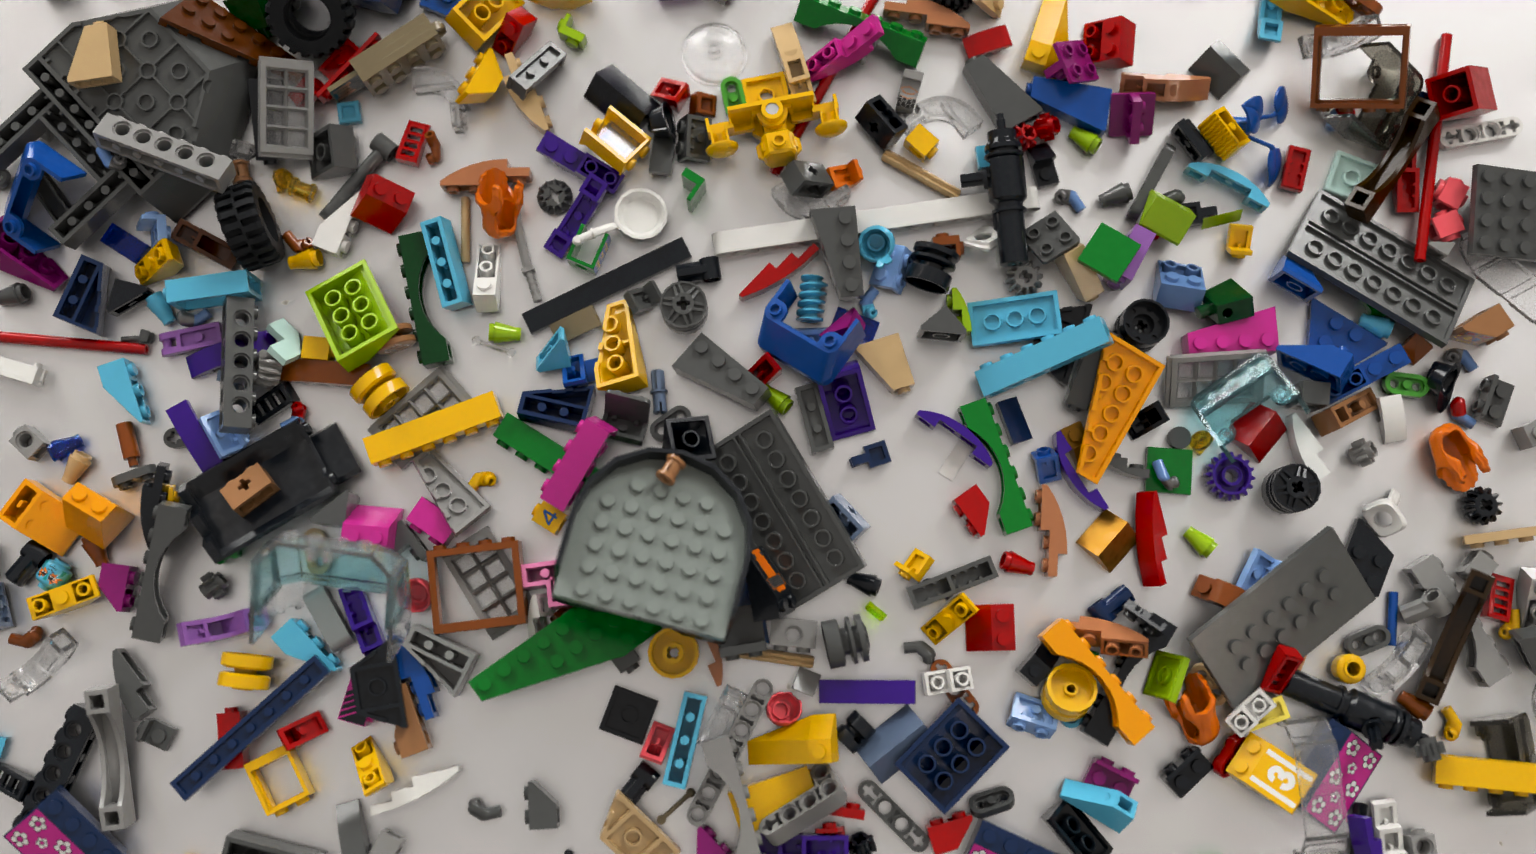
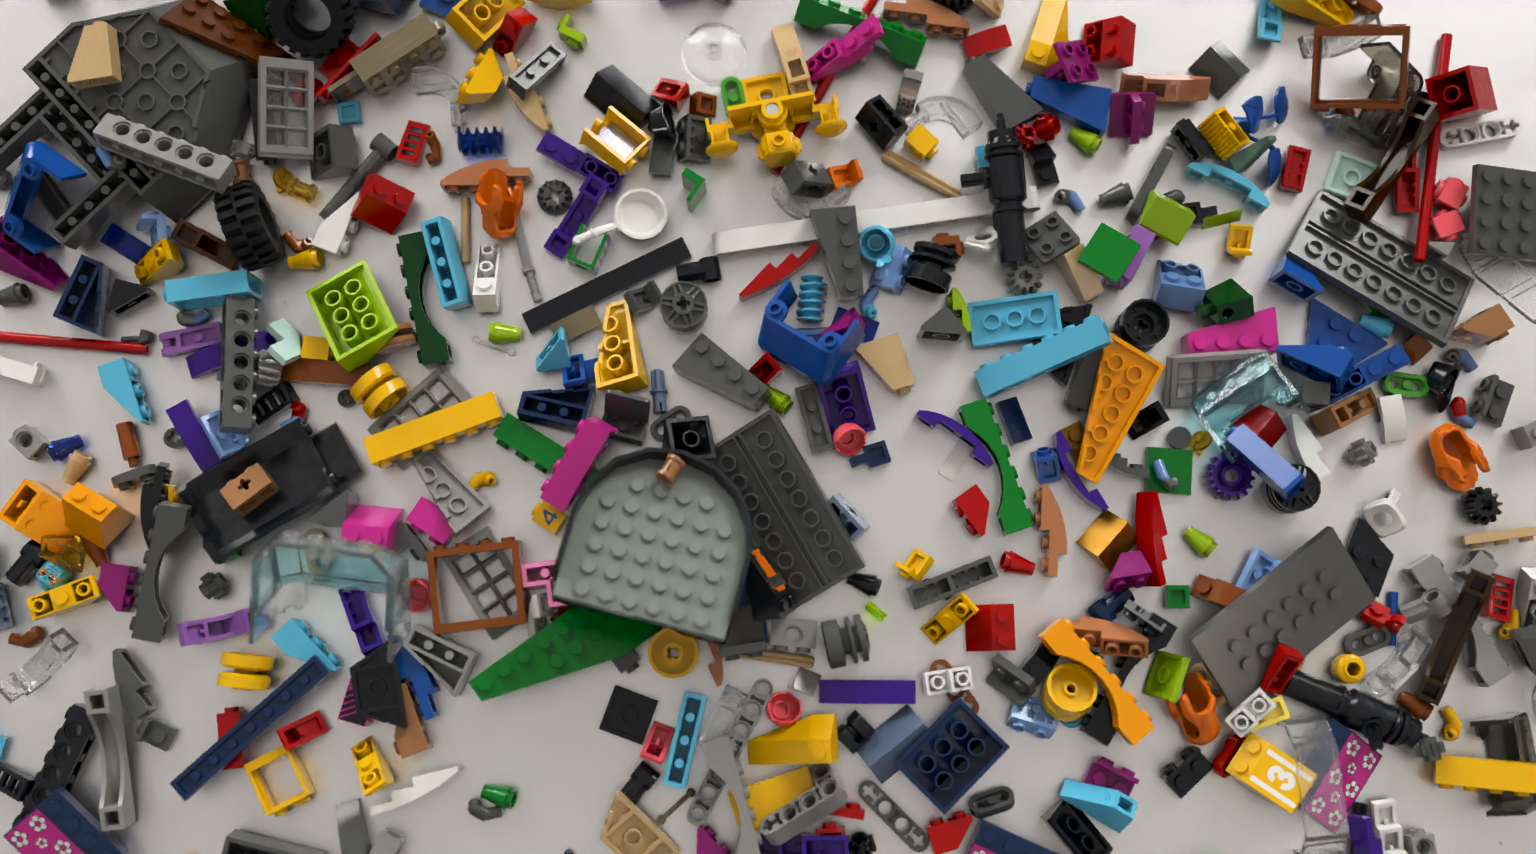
medium azure cone [145,291,176,326] -> none
light grey beam [303,584,356,653] -> none
dark grey slope [524,780,560,830] -> none
dark grey arm [903,641,936,664] -> none
none -> clear yellow slope [38,535,86,573]
none -> dark grey hinge [337,389,356,408]
none -> clear blue piece [457,126,505,156]
none -> green cone [481,784,517,810]
none -> coral hair [833,423,867,456]
none -> dark grey bracket [986,653,1036,707]
none -> magenta slope [1103,550,1152,592]
none -> green plate [1164,585,1190,608]
none -> slope [1226,423,1305,502]
none -> sand green slope [1229,135,1277,173]
none -> red plate [1359,600,1407,634]

